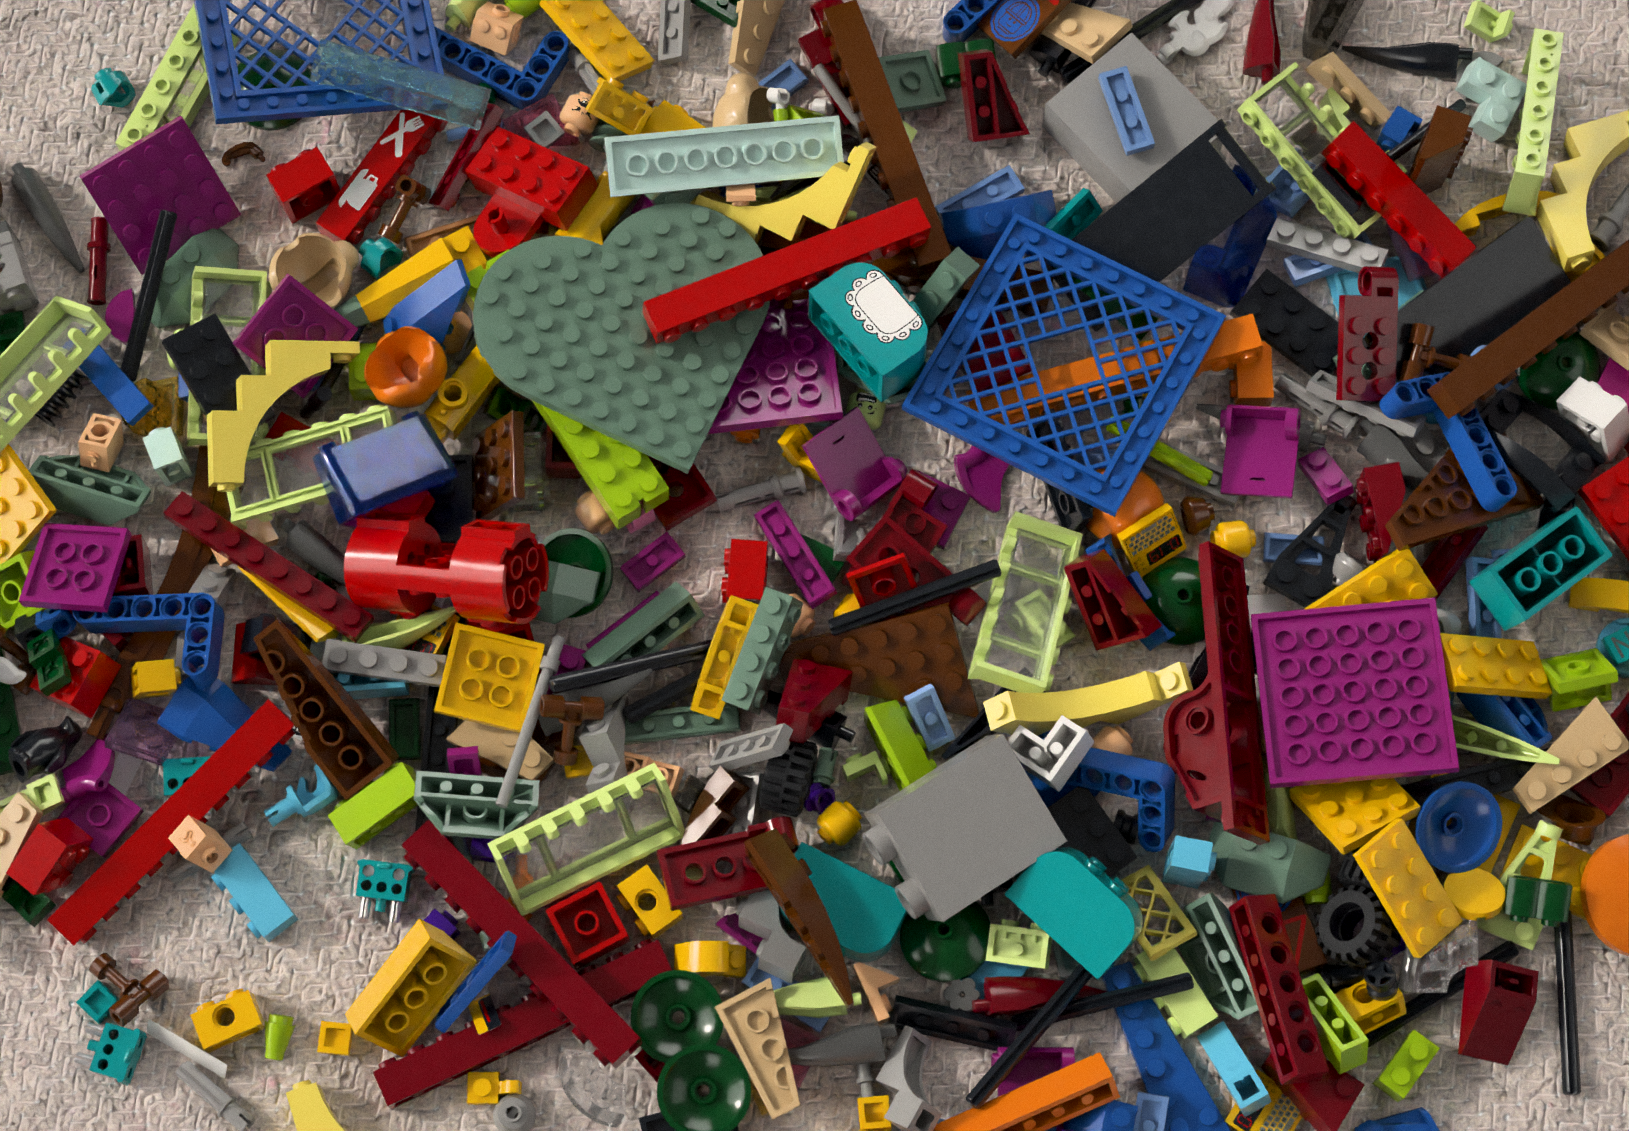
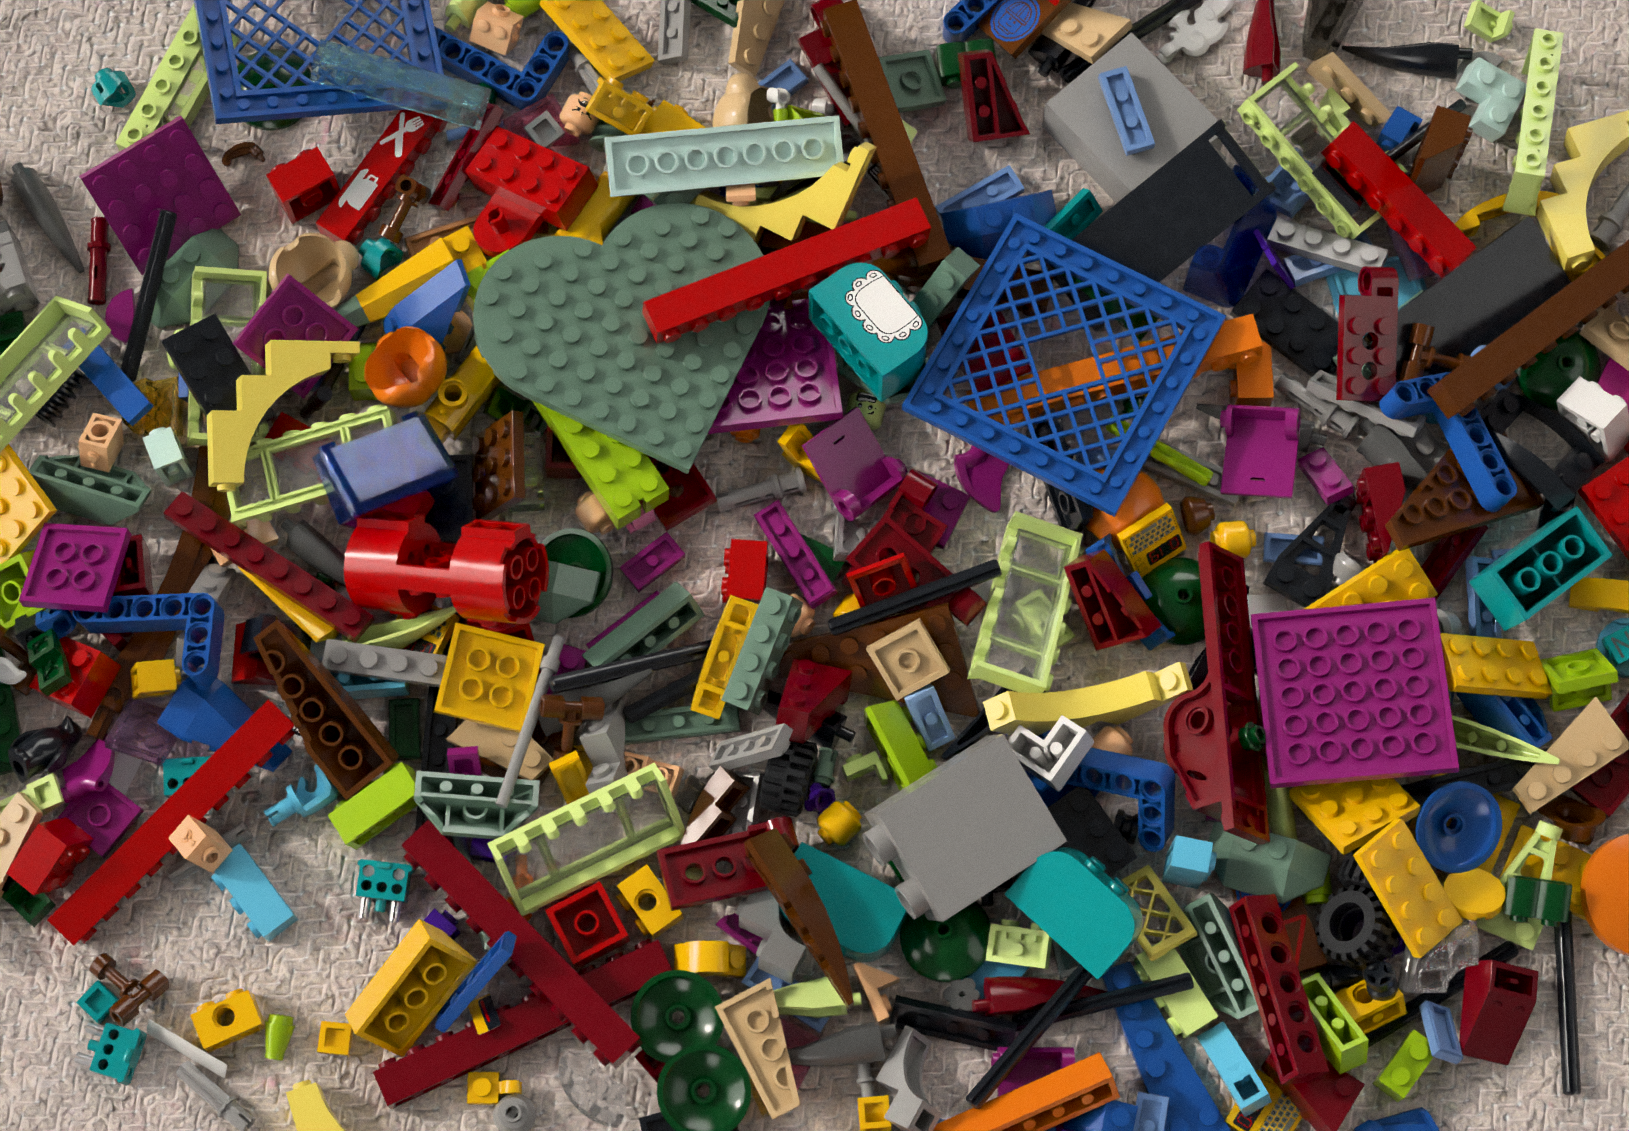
none -> yellow tile [548,750,589,804]
none -> tan plate [866,618,950,701]
none -> dark green plate [1238,722,1266,752]
none -> dark purple piece [1253,229,1296,290]
none -> medium blue tile [1419,1000,1463,1064]

